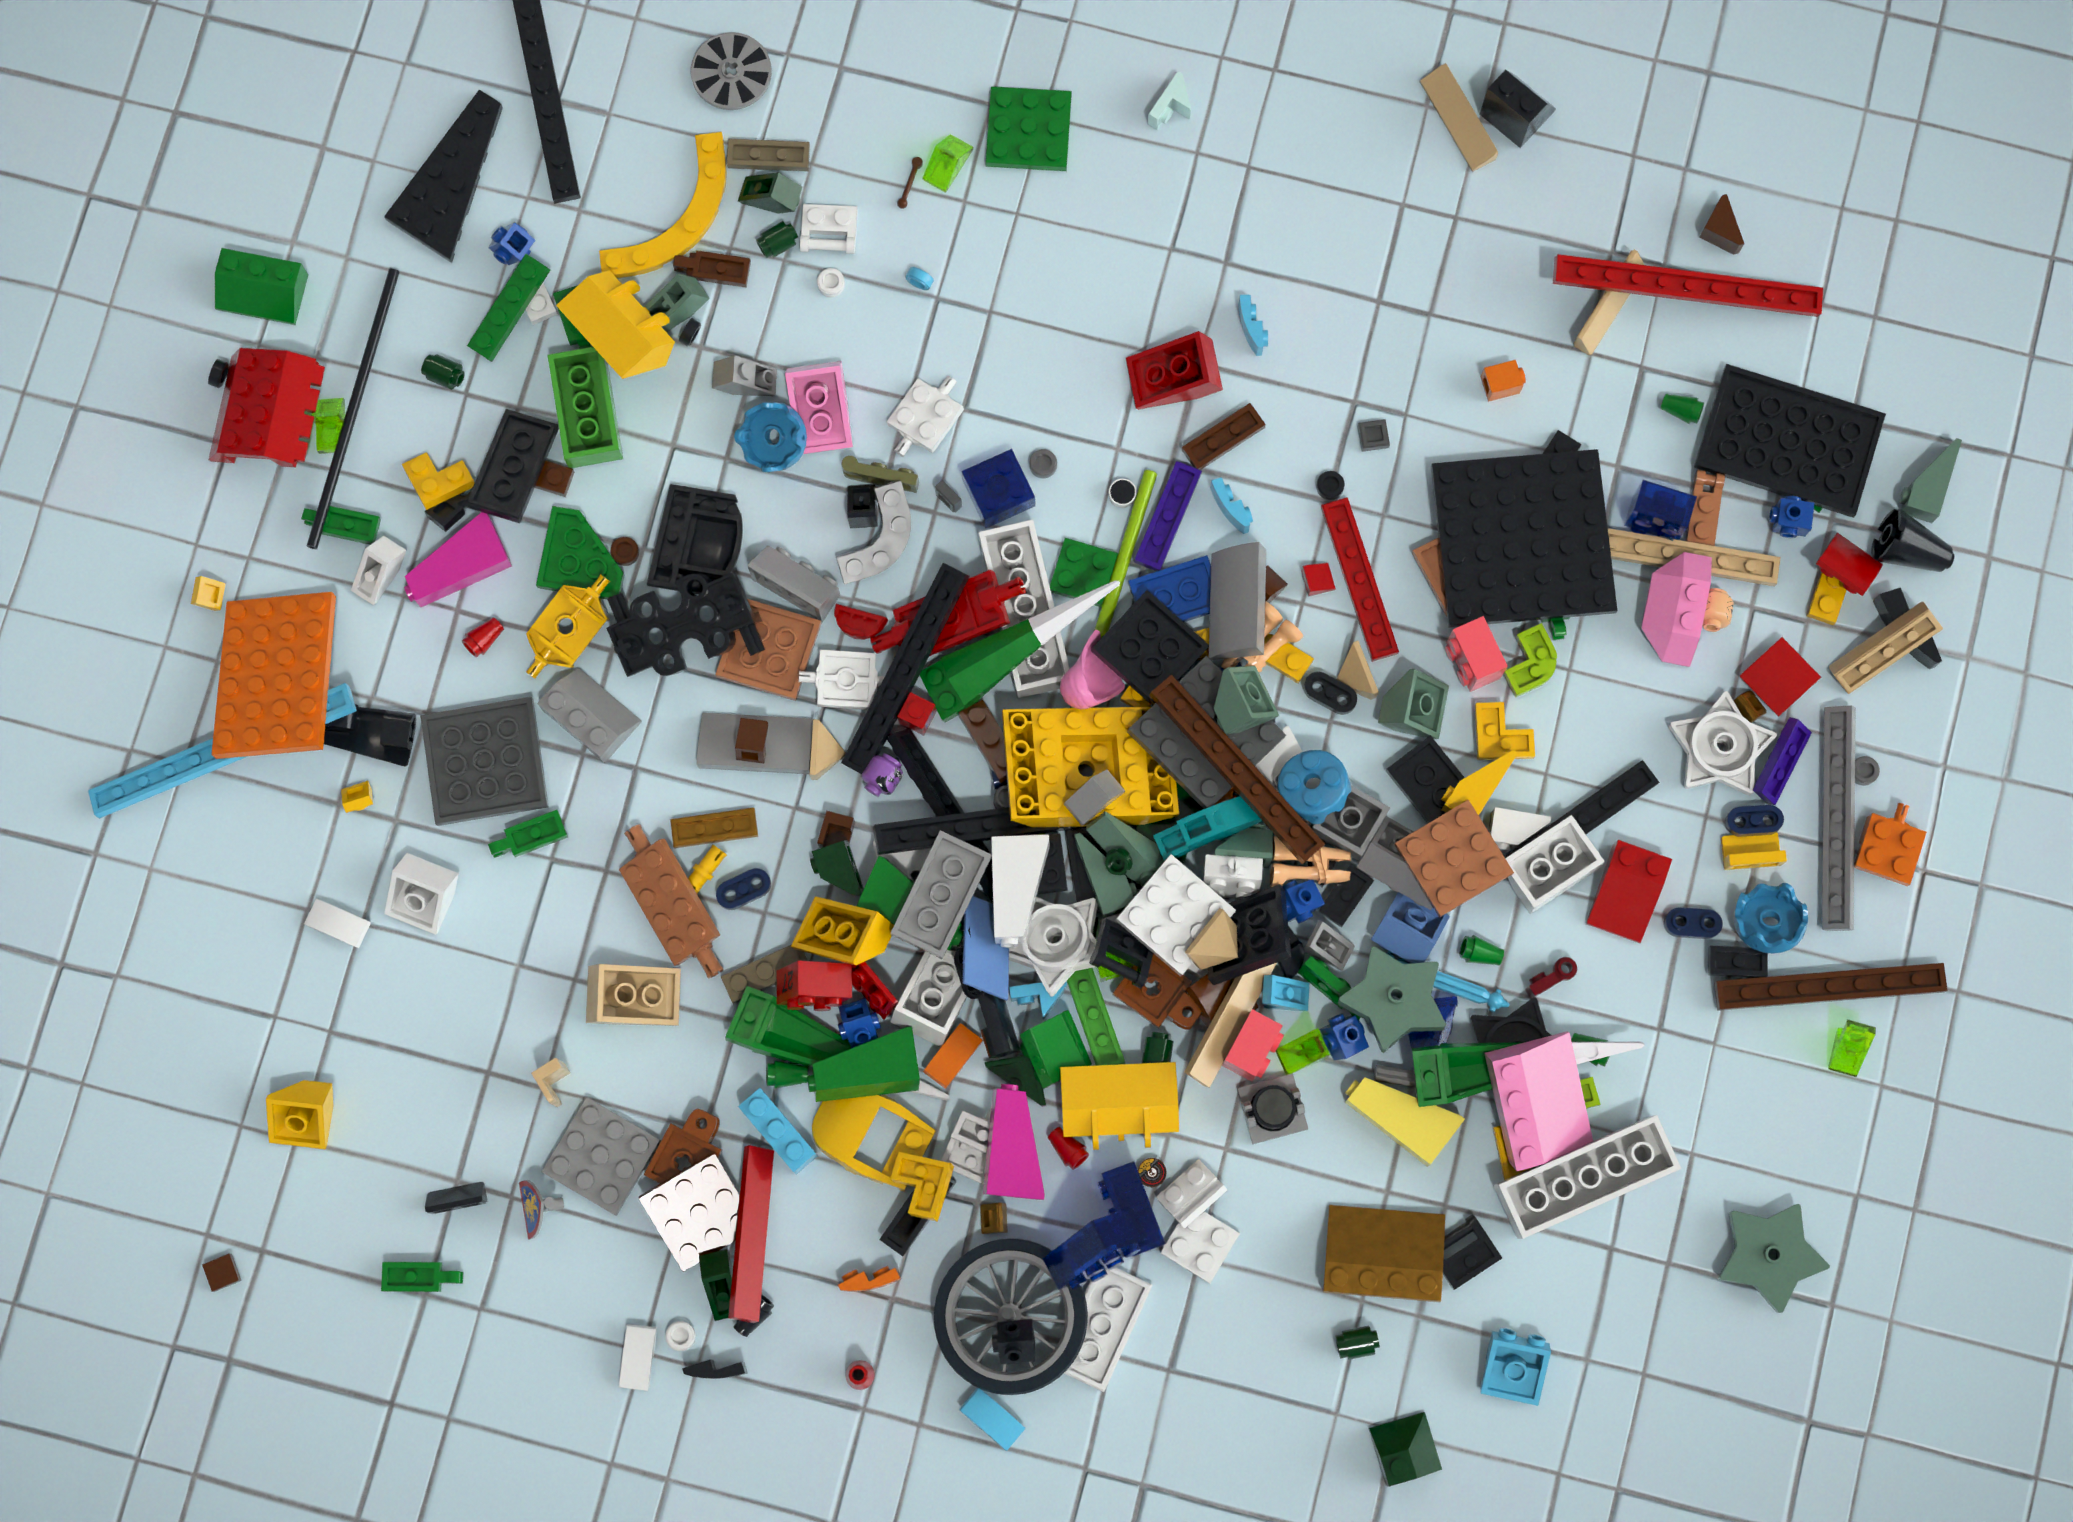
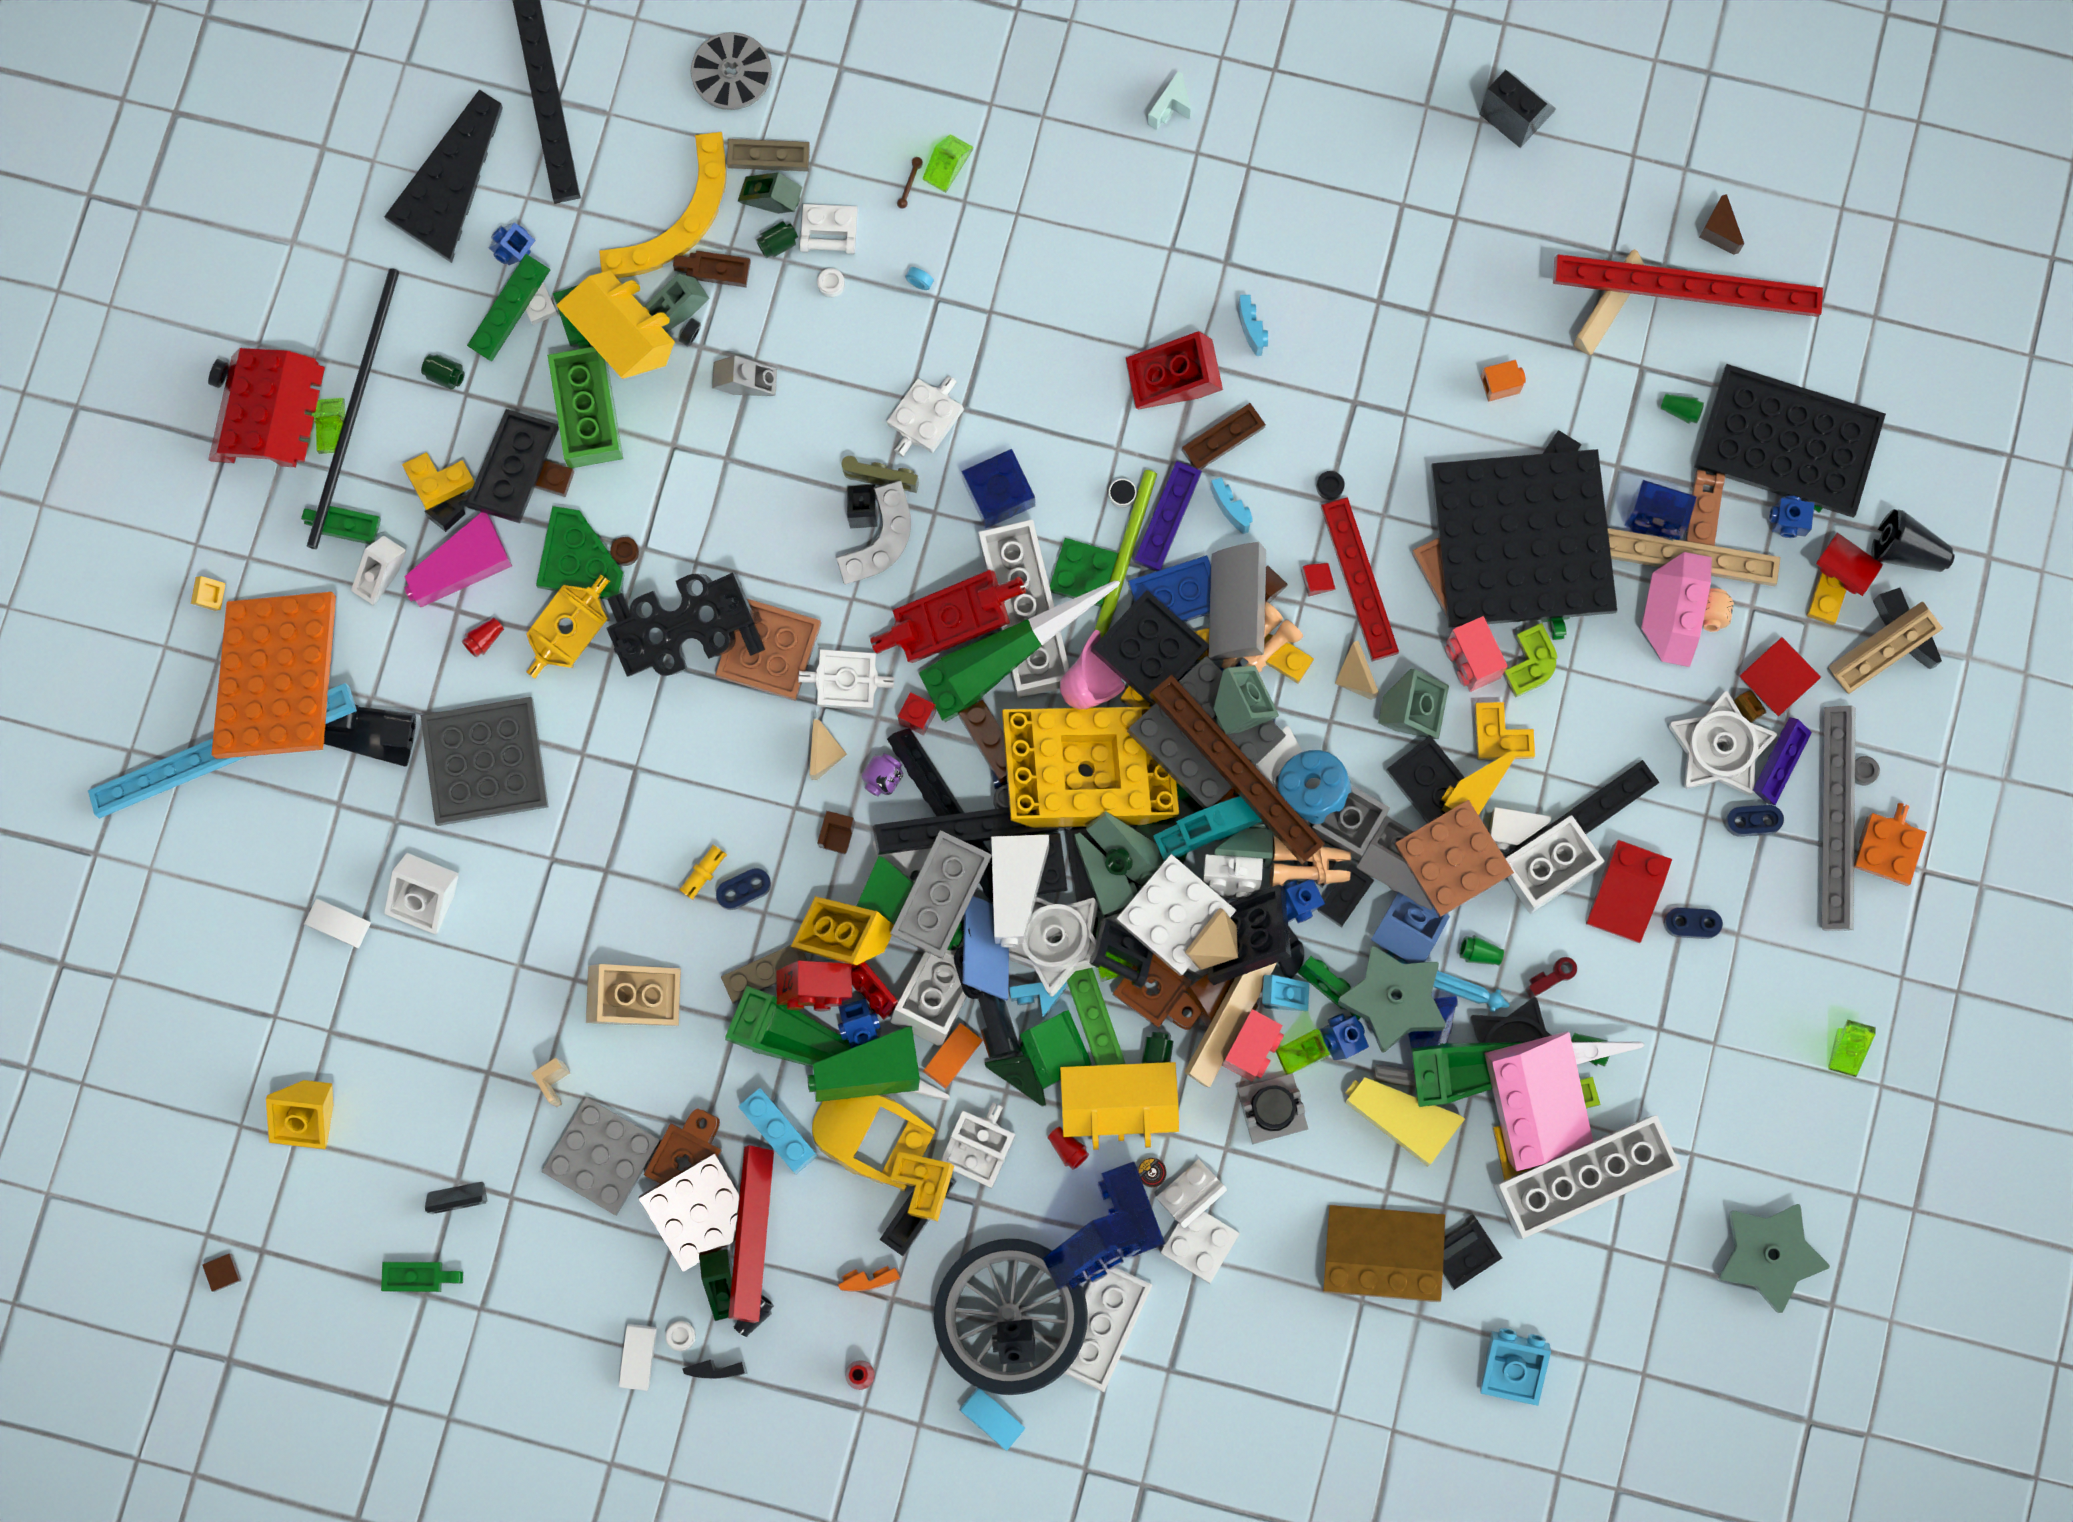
green slope [215,248,309,325] -> none
yellow plate [341,781,373,813] -> none
green plate [488,810,568,858] -> none
shield [519,1180,564,1240] -> none
light grey slope [537,668,642,763] -> none
nougat plate [619,825,724,979] -> none
black slope [647,484,743,595] -> none
pearl gold tile [670,808,758,848] -> none
light grey slope [696,713,813,774] -> none
dark azure plate [734,402,807,472] -> none
reddish brown panel [735,718,769,764] -> none
light grey slope [748,546,840,622] -> none
green cone [766,1060,808,1089] -> none
bright pink slope [785,361,853,454] -> none
dark green slope [810,840,864,896] -> none
red plate [834,604,889,640] -> none
black plate [841,563,970,774] -> none
dark grey tile [935,480,962,513] -> none
pearl gold slope [980,1203,1008,1234] -> none
dark pink slope [983,1084,1045,1200] -> none
green plate [986,87,1072,171] -> none
flat silver tile [1030,449,1057,478] -> none
light grey slope [1064,770,1125,826] -> none
black plate [1304,672,1357,715] -> none
light grey slope [1304,920,1355,971] -> none
dark green brick [1335,1326,1380,1360] -> none
dark grey tile [1358,419,1390,452] -> none
dark green slope [1368,1412,1442,1487] -> none
tan slope [1420,63,1498,172] -> none
black plate [1708,945,1768,978] -> none
reddish brown plate [1714,963,1948,1011] -> none
yellow panel [1721,832,1787,870] -> none
dark azure plate [1734,883,1808,954] -> none
sand green slope [1899,438,1962,523] -> none

